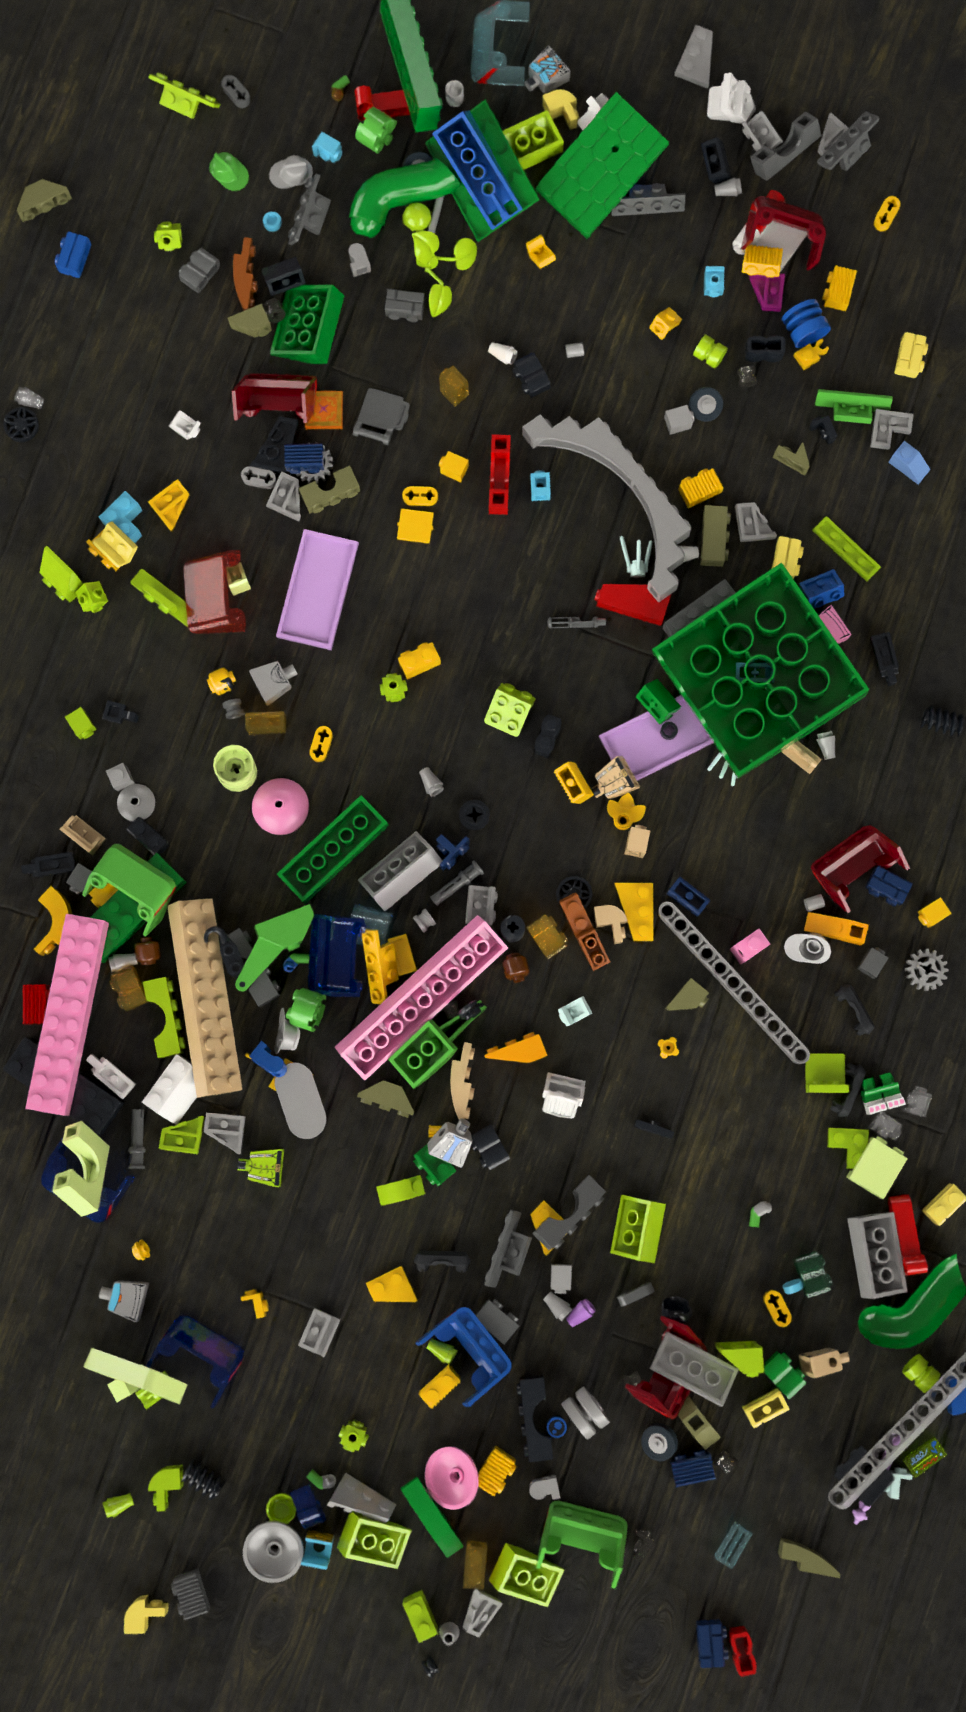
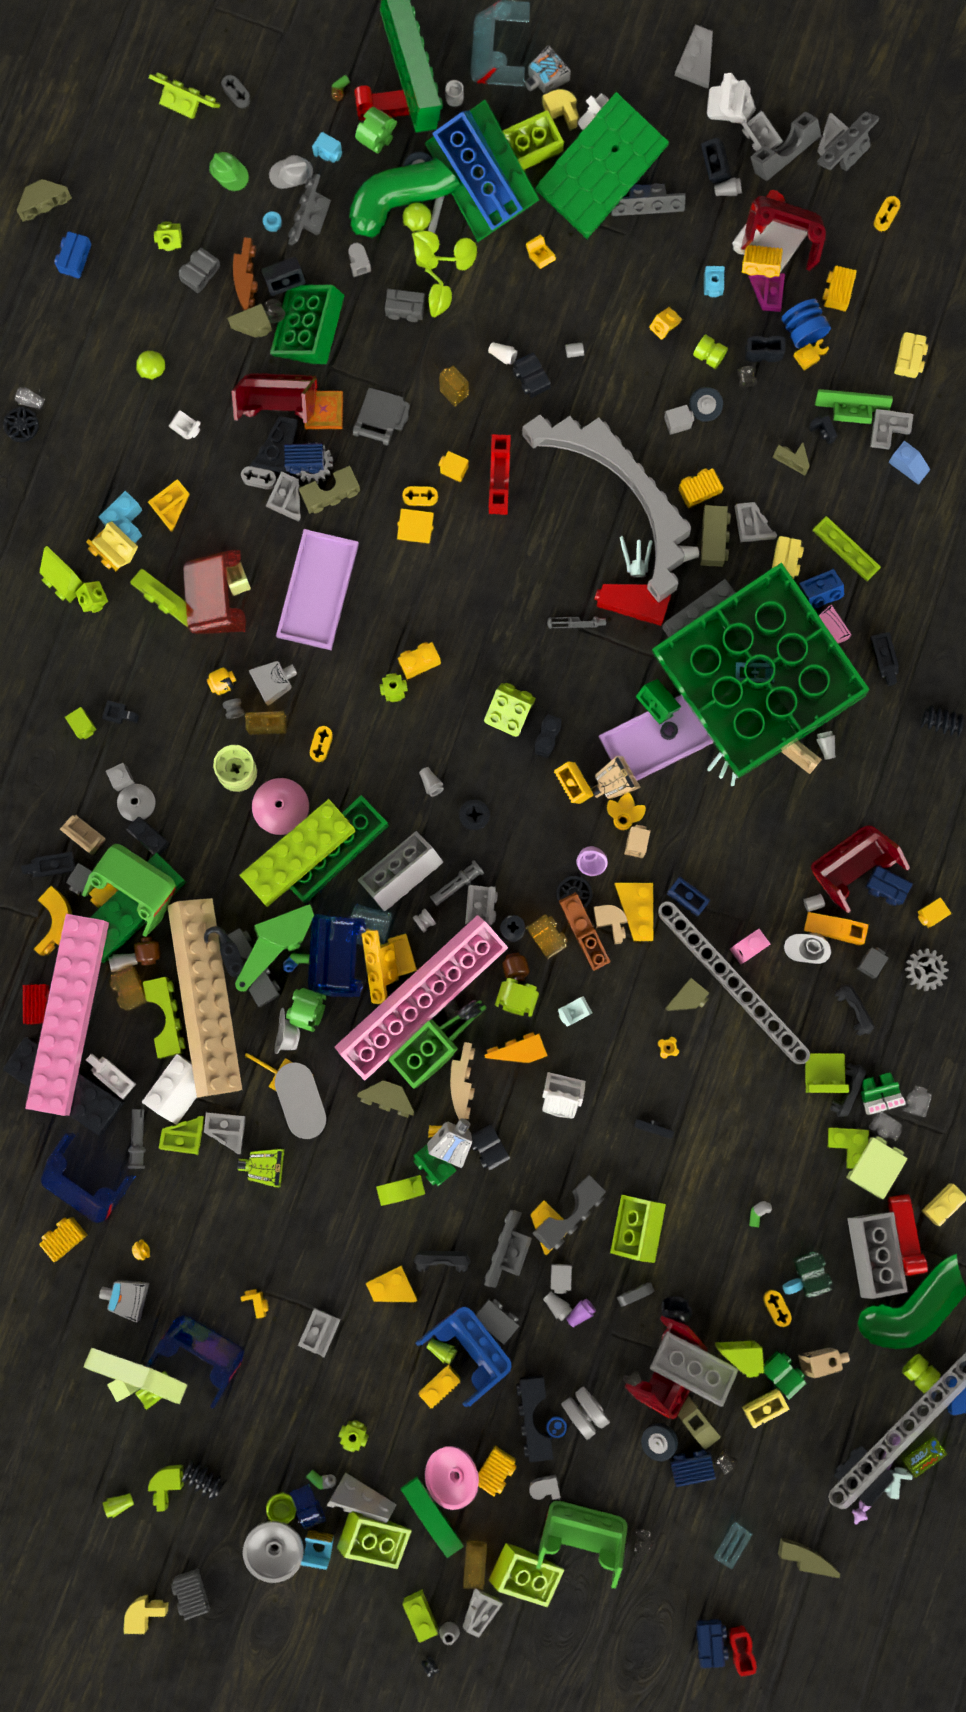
yellowish green arch [52,1121,110,1216] -> none
blue leg [249,1041,287,1077] -> none
dark blue bracket [436,834,470,871] -> none
medium azure brick [530,470,551,501] -> none
none -> yellow brick [39,1217,87,1262]
none -> lime hair [136,350,165,380]
none -> lime brick [240,799,356,907]
none -> lime brick [495,978,539,1017]
none -> lavender piece [576,846,608,876]

